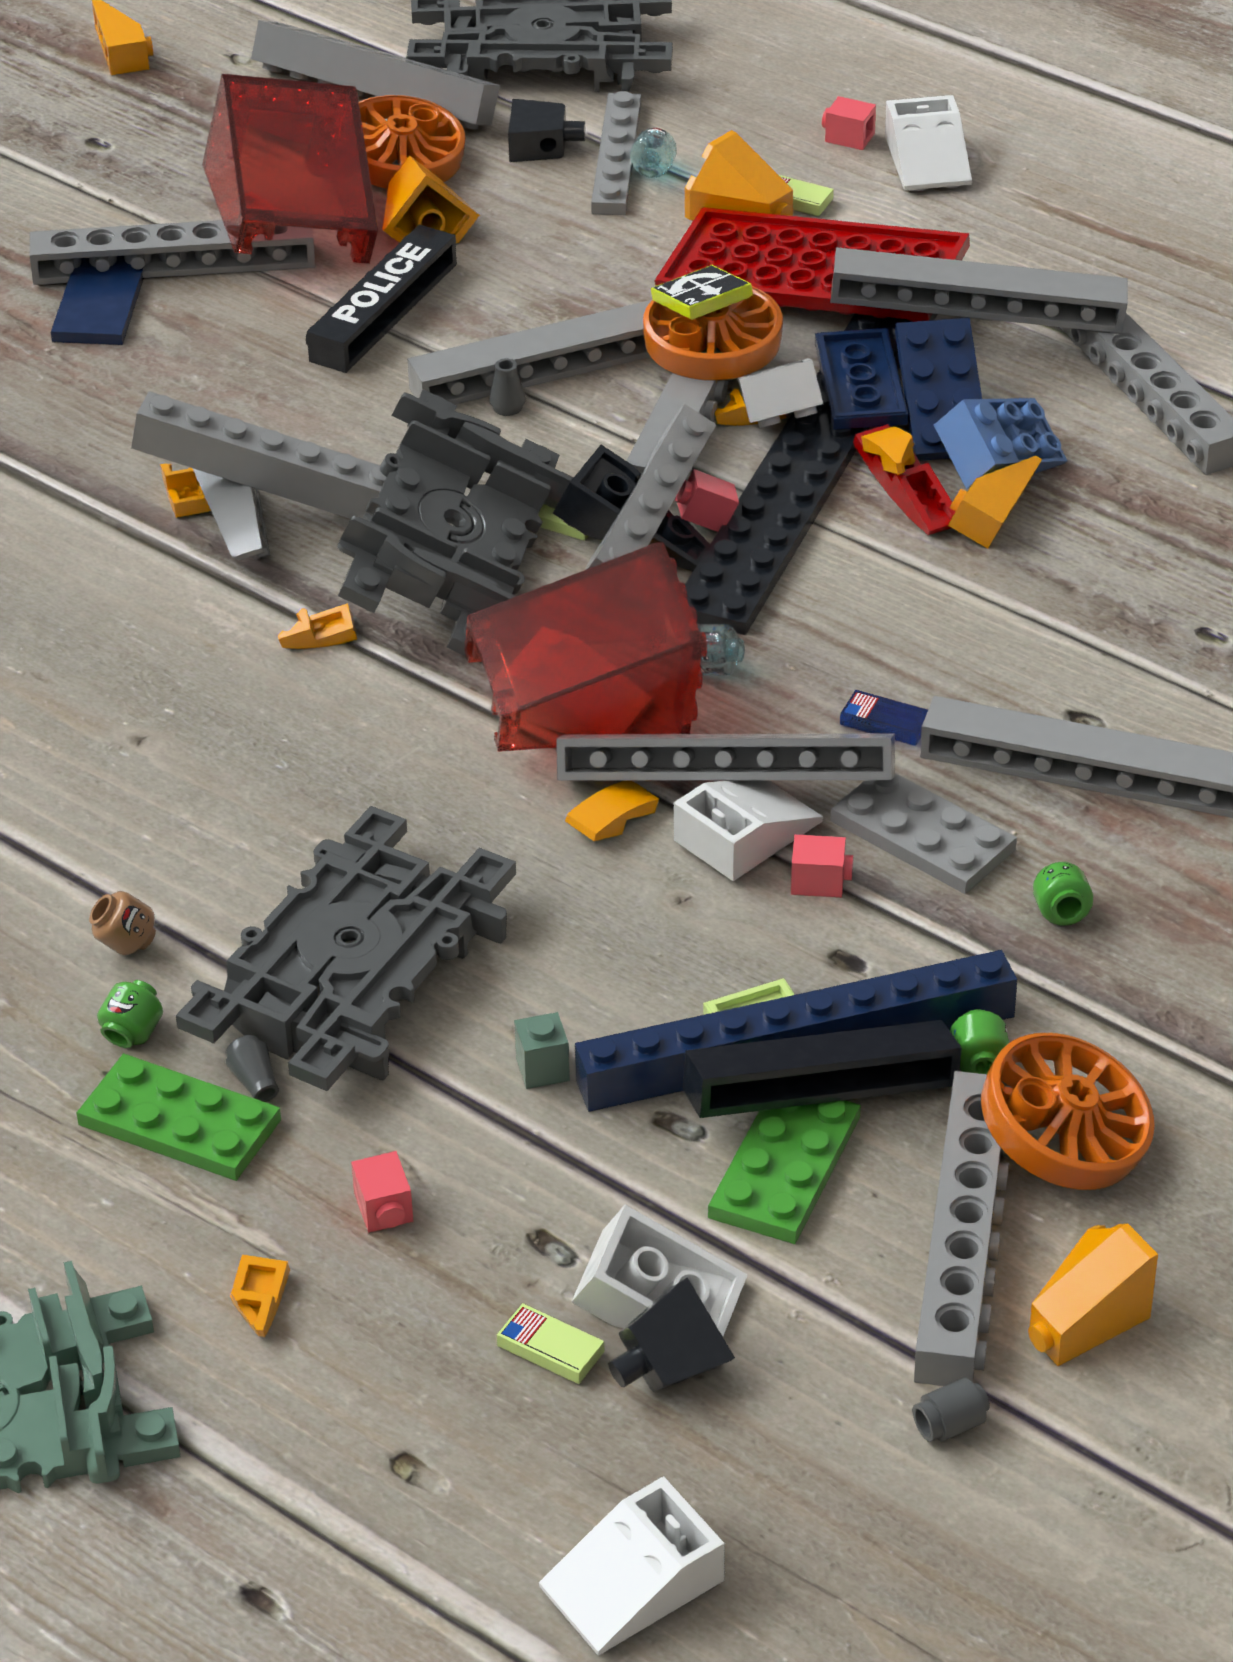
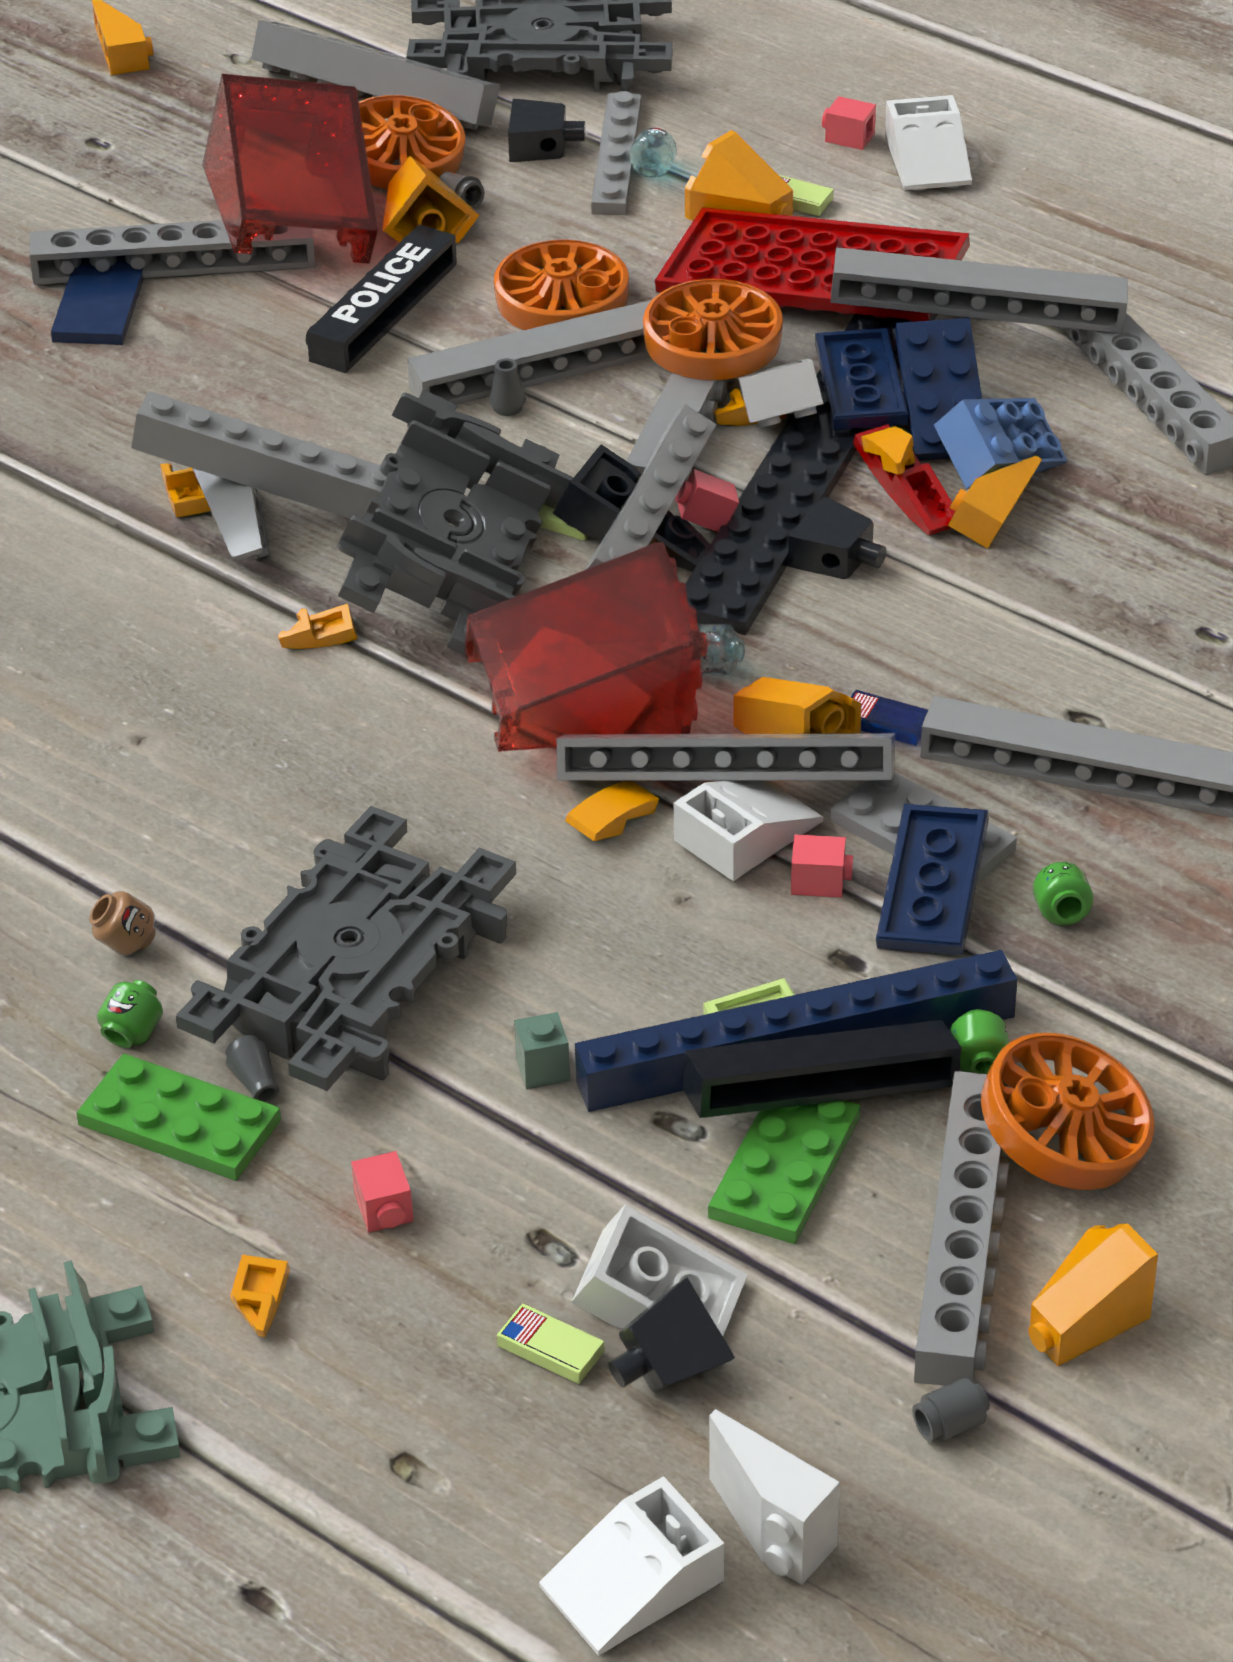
tile [651,265,753,320] -> none
none -> dark grey cone [440,172,485,208]
none -> orange piece [494,239,629,330]
none -> white slope [709,1409,840,1585]
none -> light orange slope [733,677,862,734]
none -> black torso [788,497,887,579]
none -> dark blue tile [876,804,989,955]

